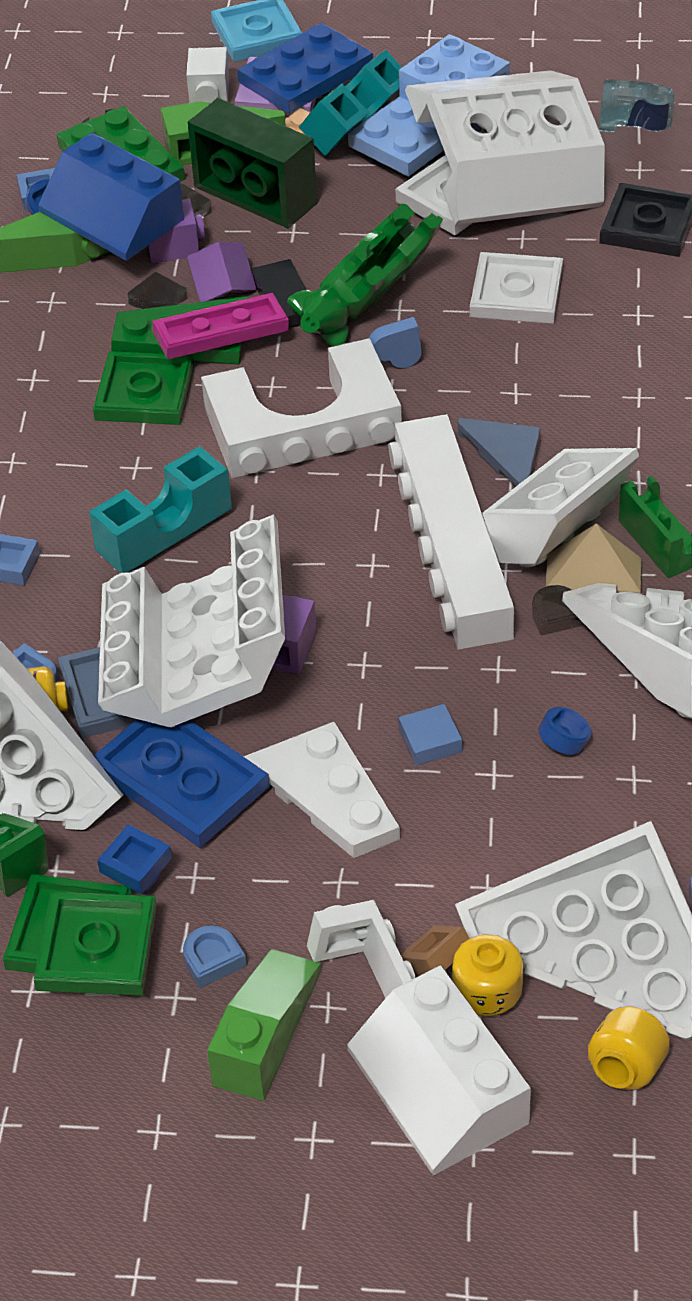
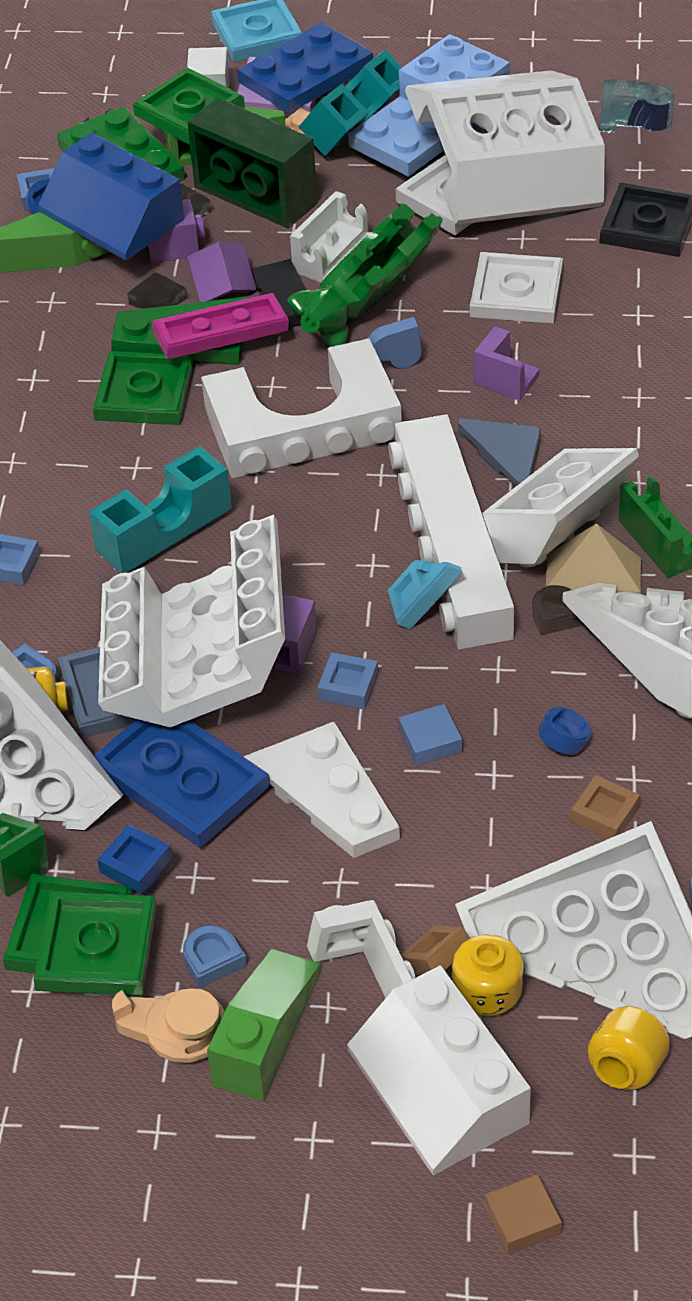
none -> light nougat piece [112,988,224,1063]
none -> green tile [133,67,245,145]
none -> white hinge [290,191,369,283]
none -> medium blue tile [317,652,378,710]
none -> medium azure tile [388,560,462,629]
none -> medium lavender panel [474,326,539,401]
none -> medium nougat tile [484,1174,562,1254]
none -> medium nougat tile [570,775,641,839]

